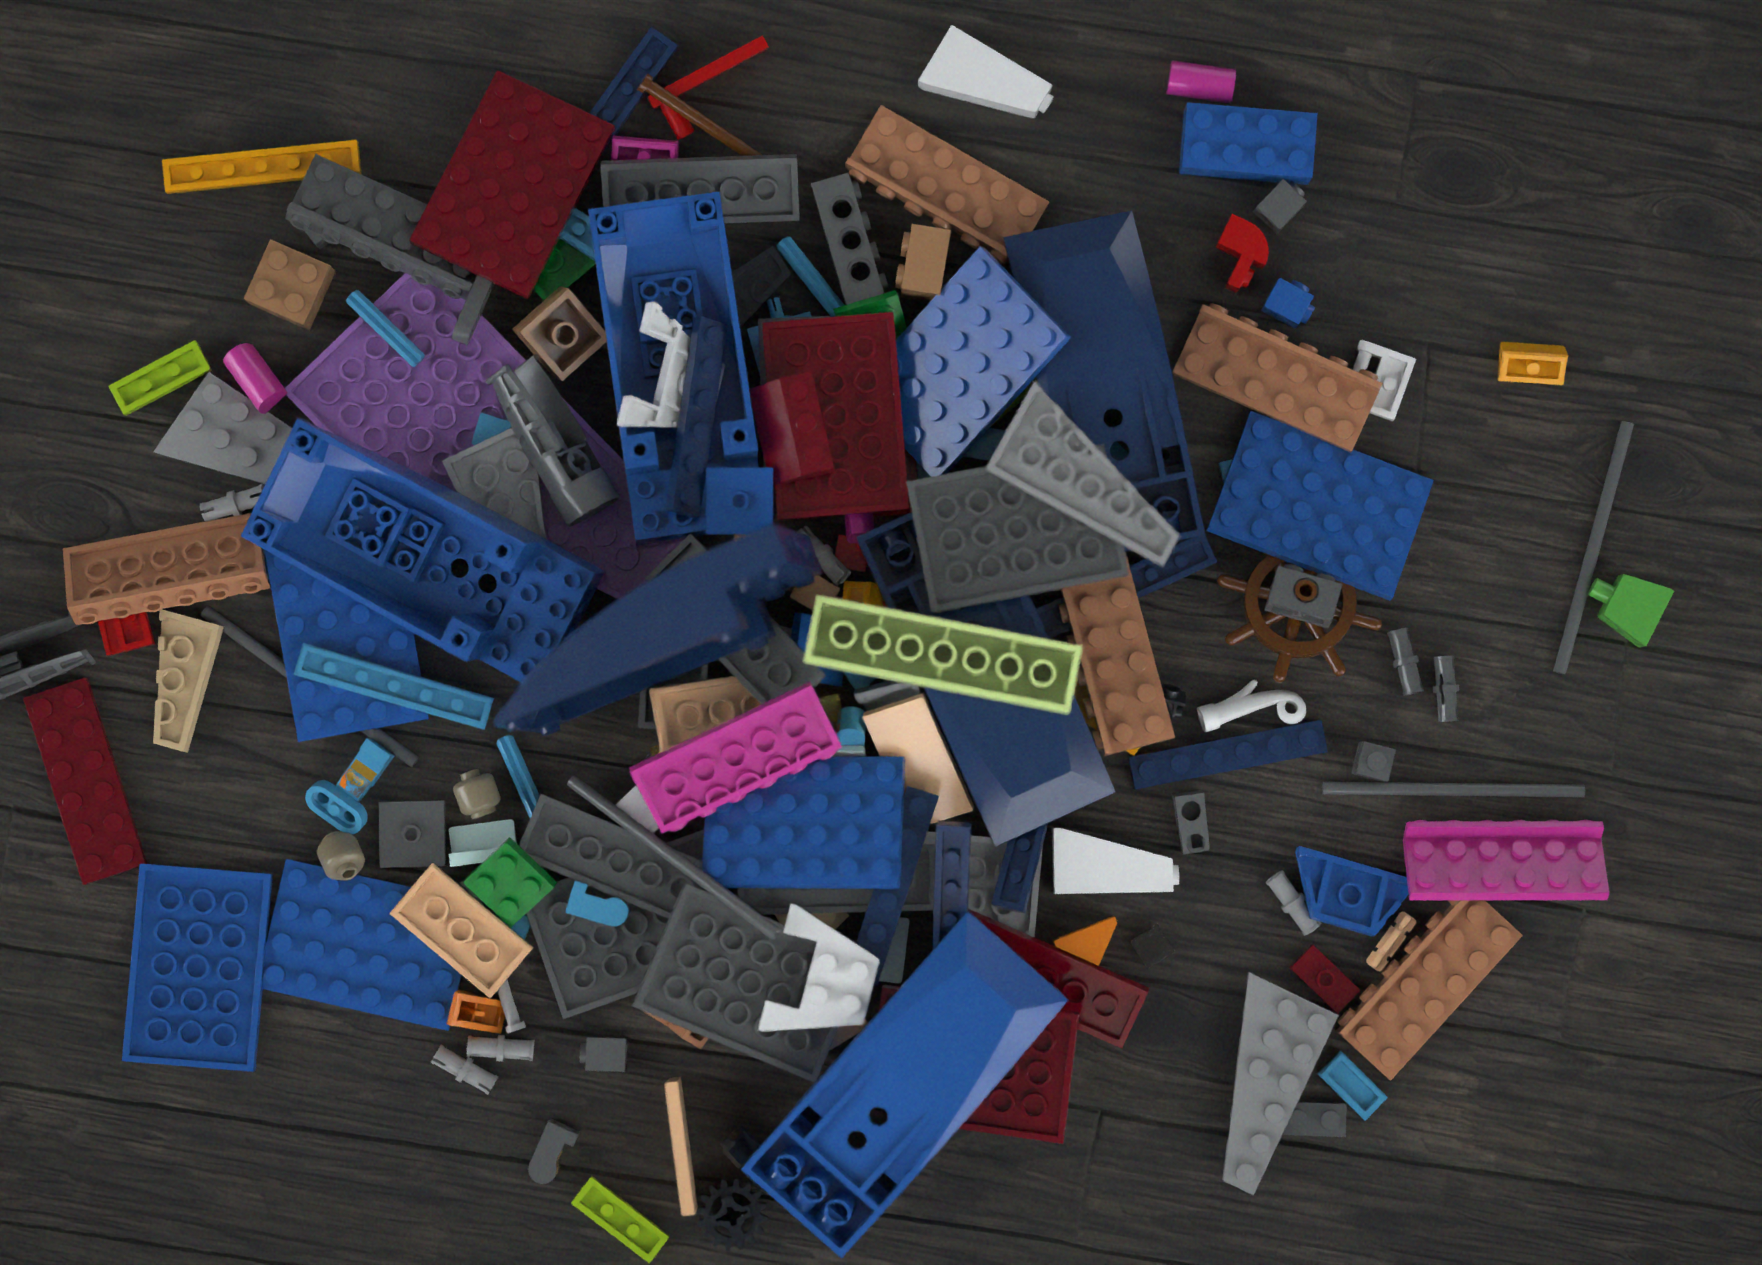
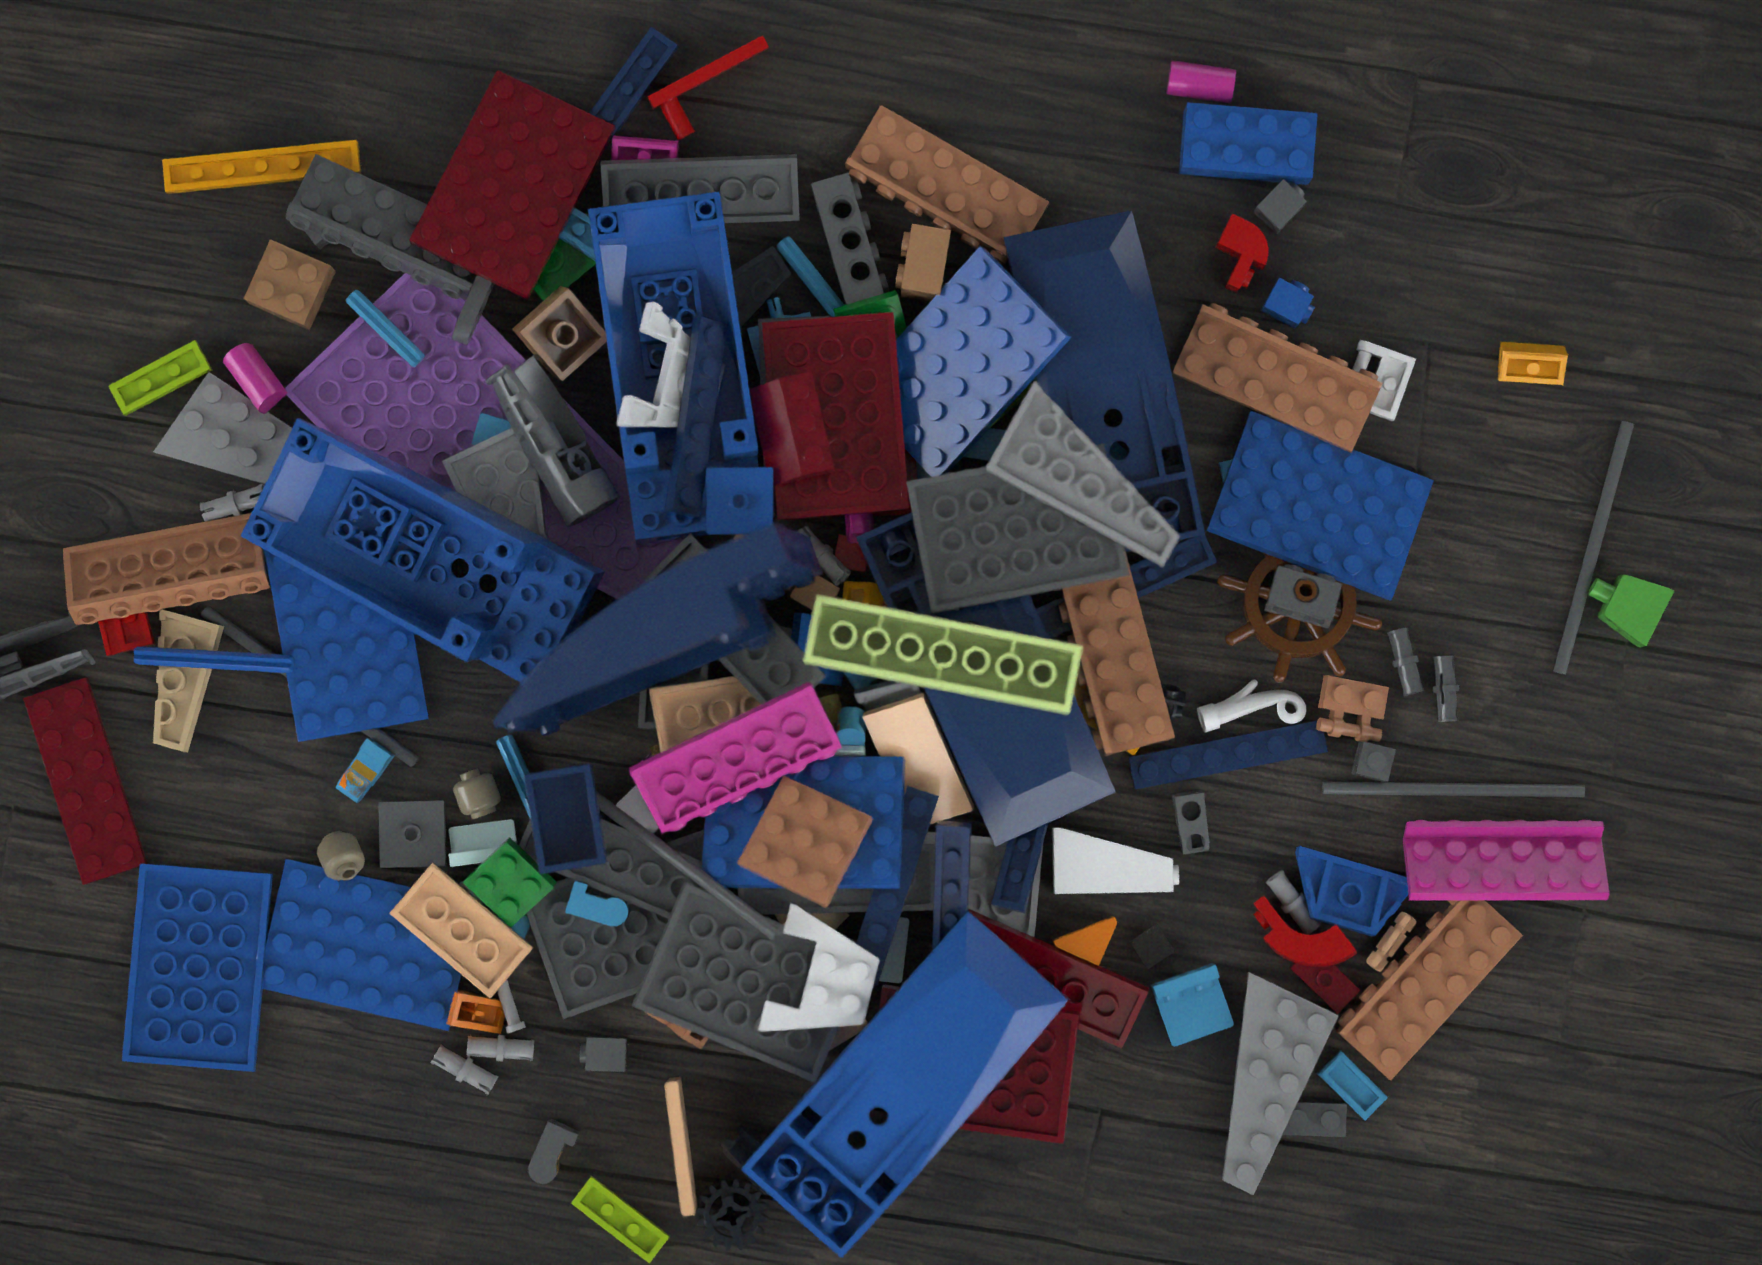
dark azure tile [294,643,494,730] -> none
dark azure plate [305,780,368,834] -> none
reddish brown bar [637,73,763,156] -> none
white slope [918,25,1054,119] -> none
none -> blue axle [133,646,295,673]
none -> dark blue piece [524,764,608,874]
none -> nougat plate [737,776,873,908]
none -> dark azure bracket [1151,963,1234,1046]
none -> red arch [1253,896,1357,967]
none -> nougat plate [1316,675,1389,742]

